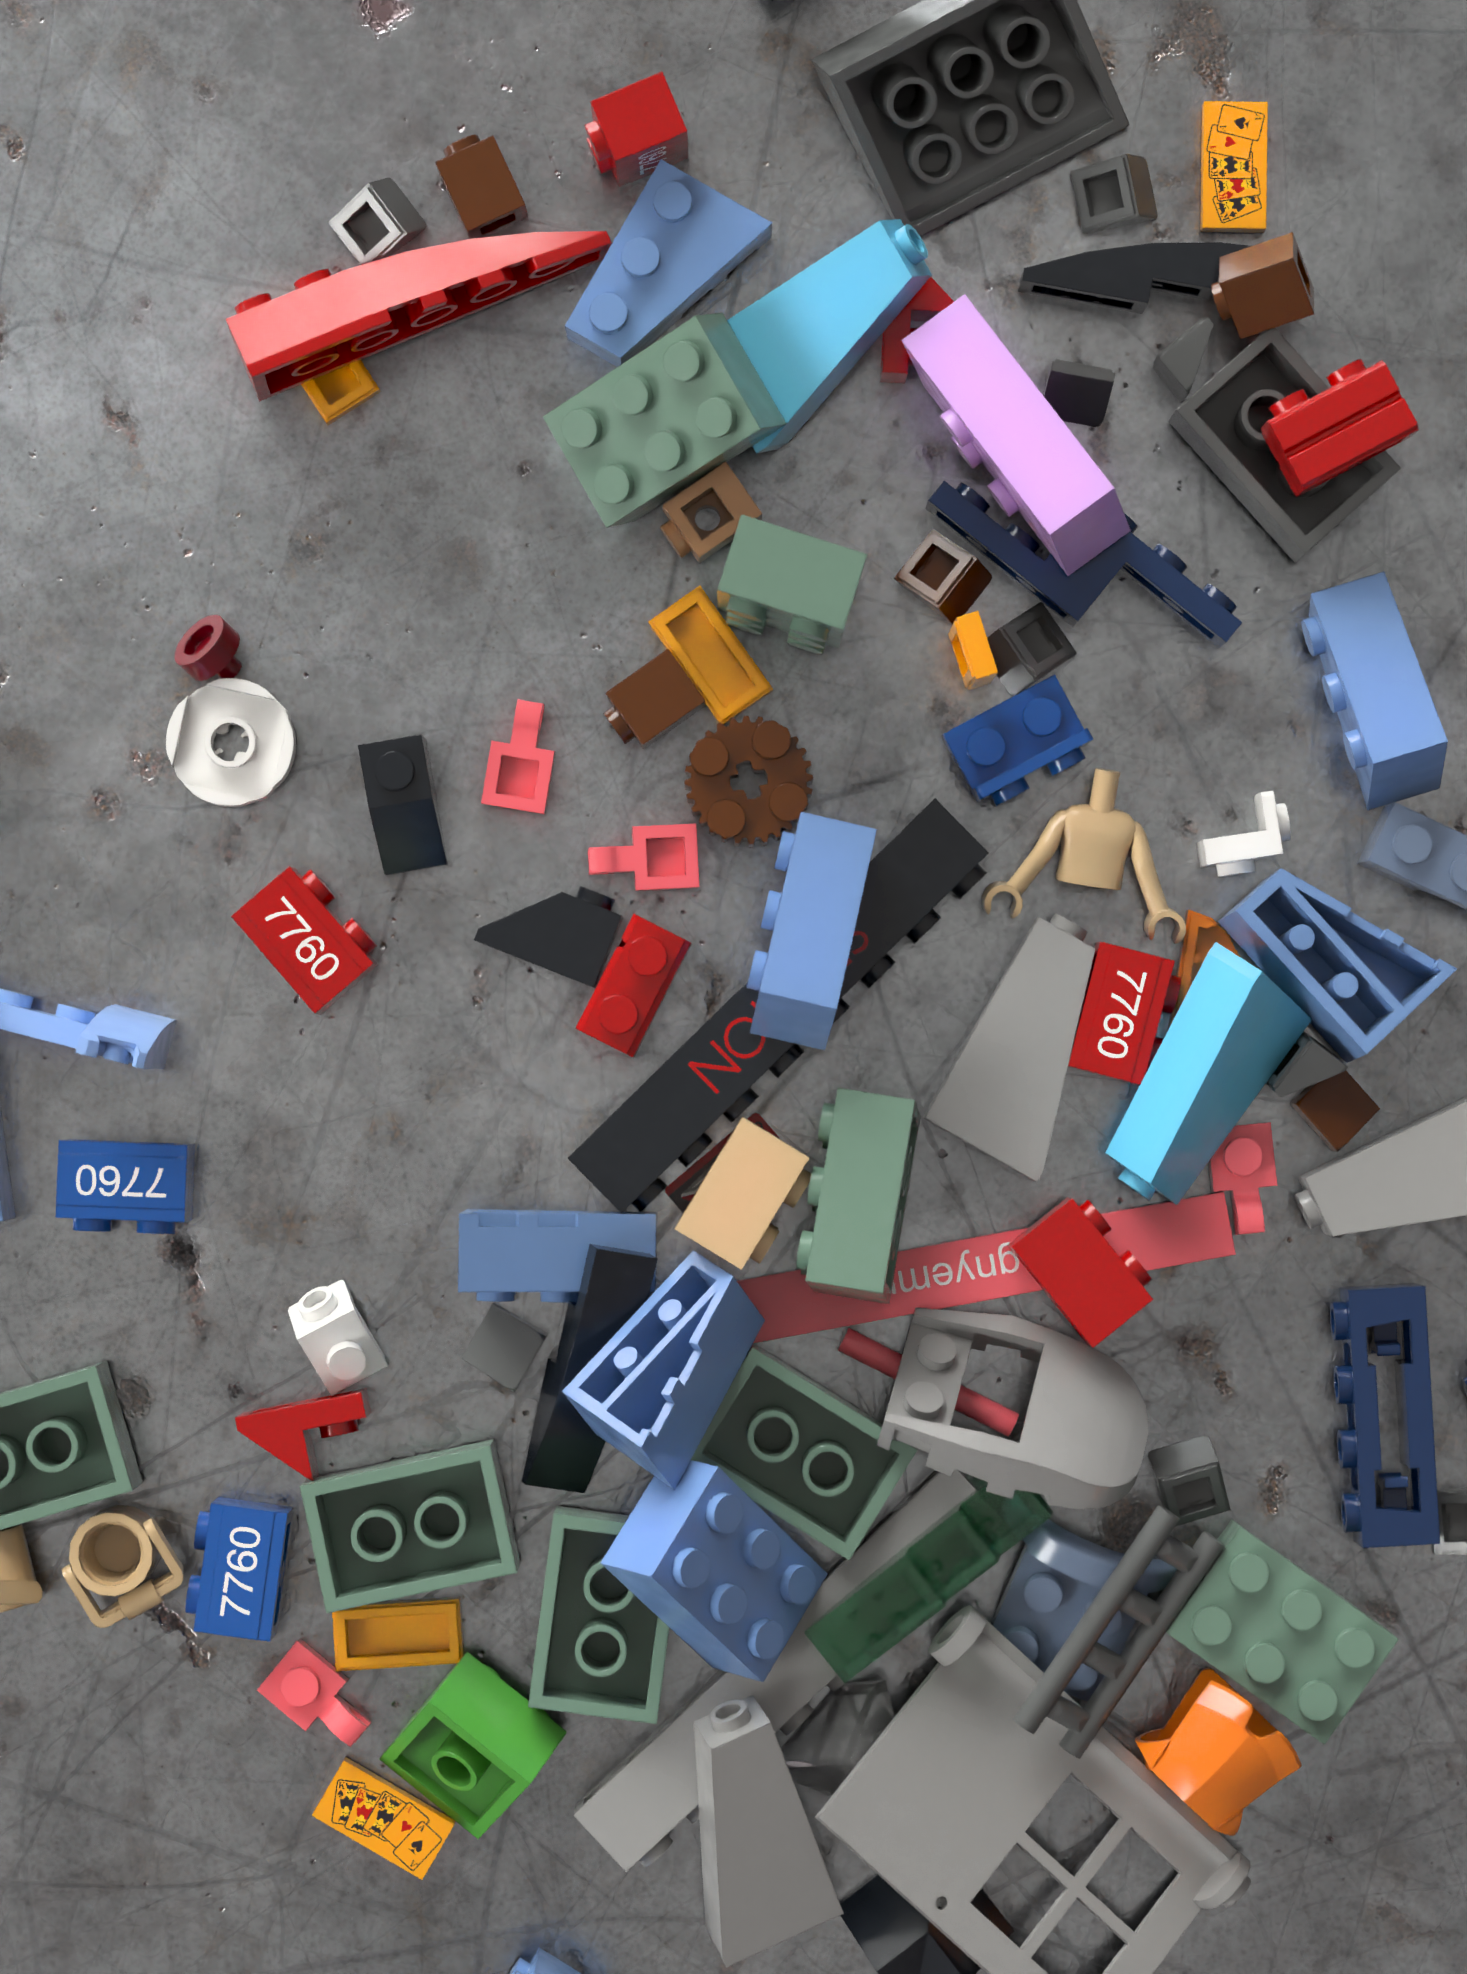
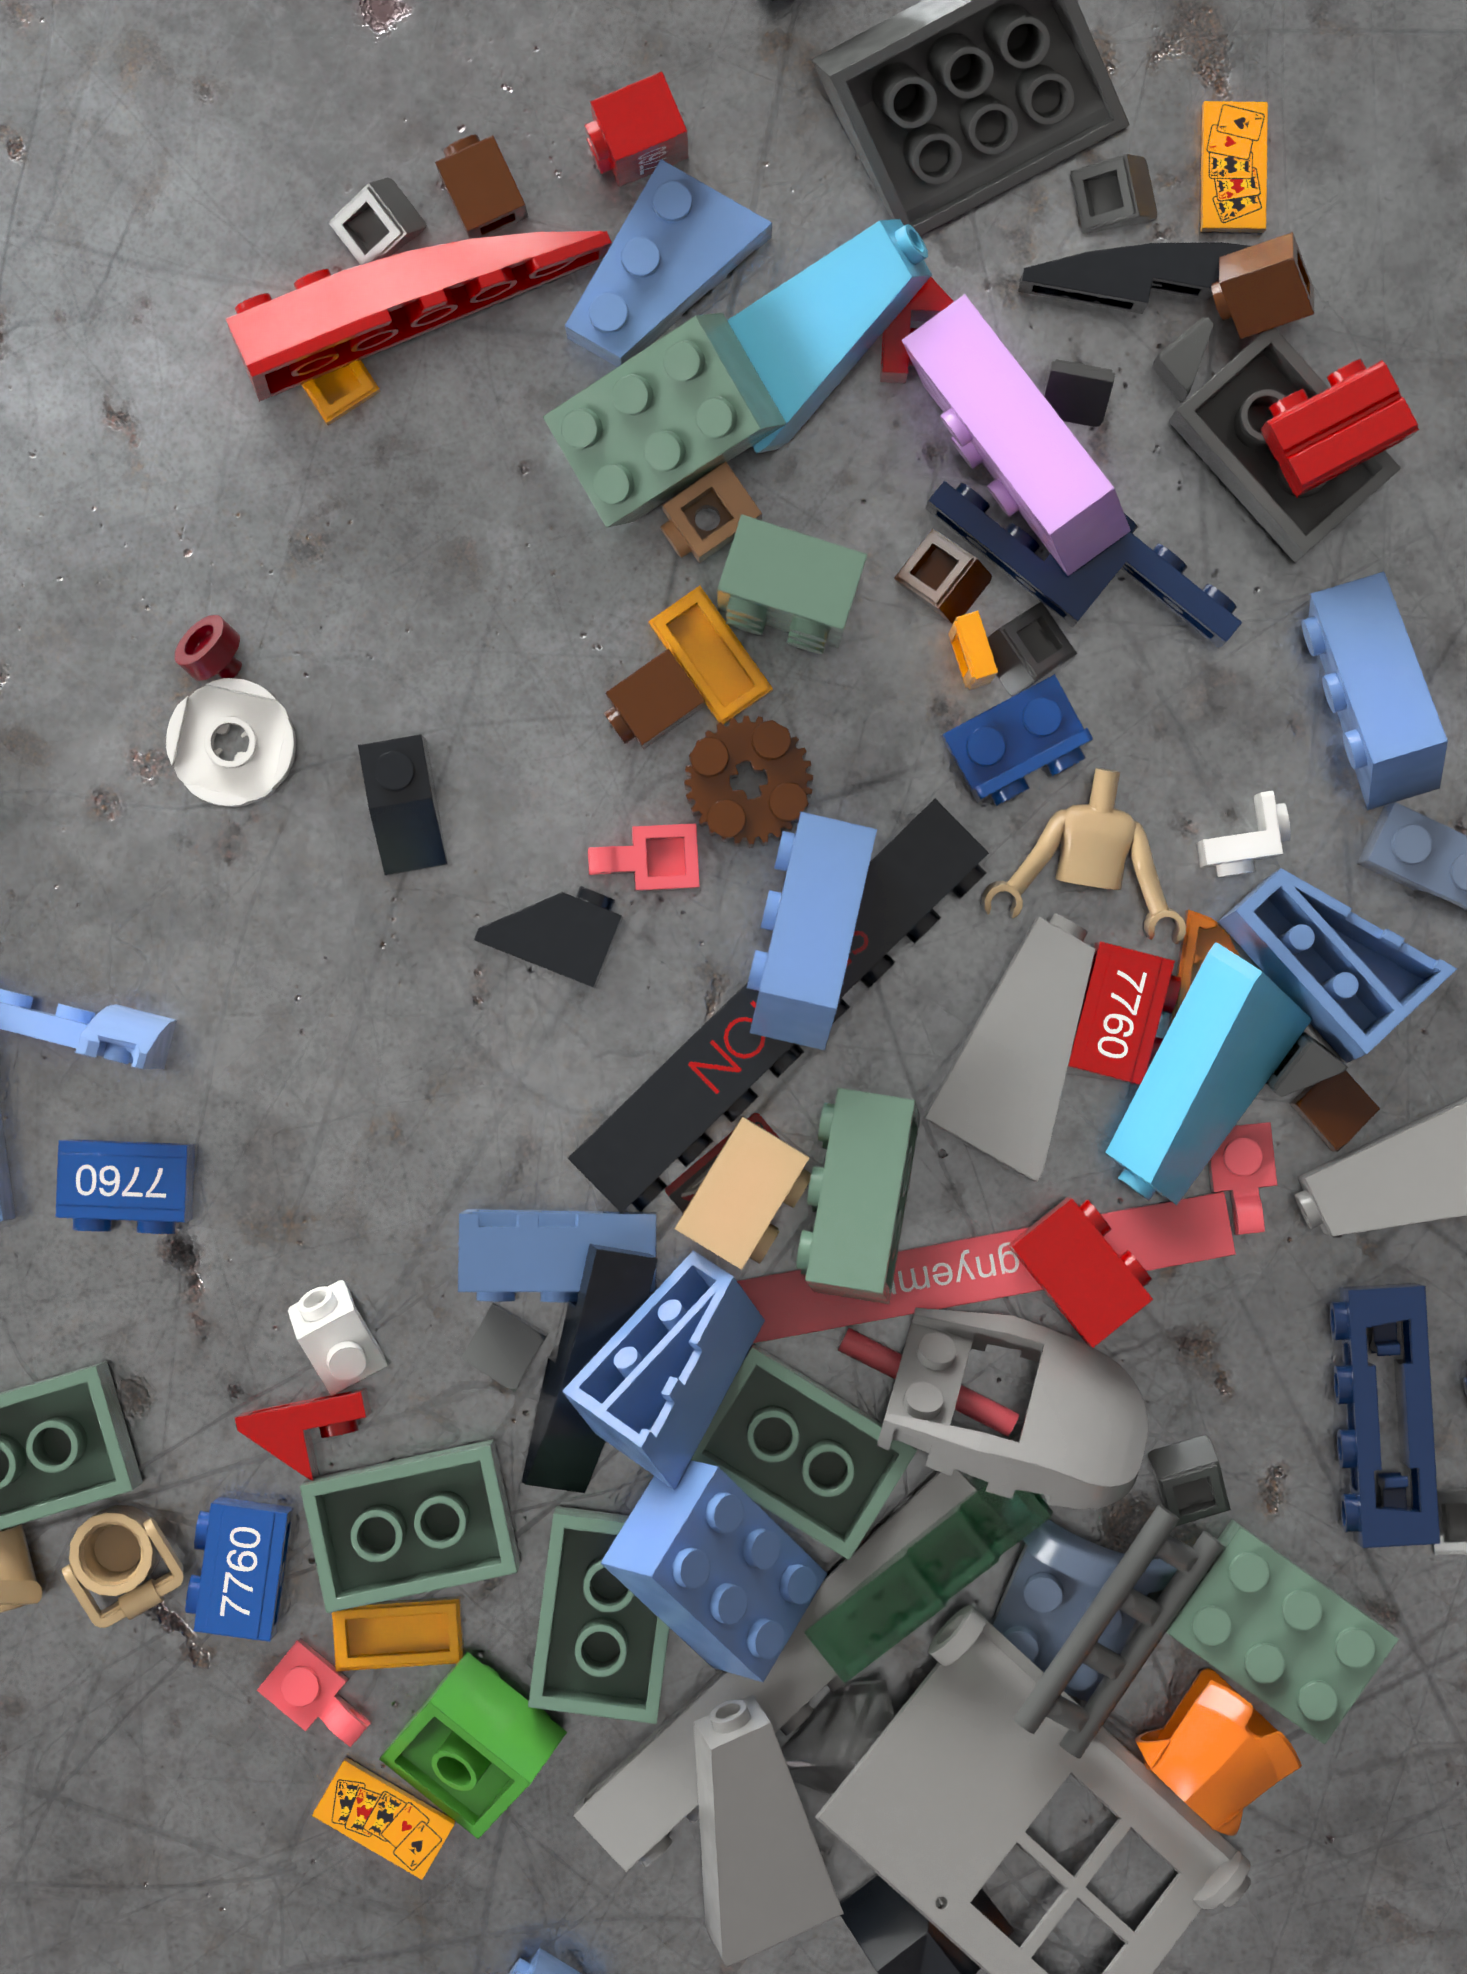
red brick [231,866,378,1015] -> none
coral plate [481,699,556,814] -> none
red brick [575,914,692,1058] -> none

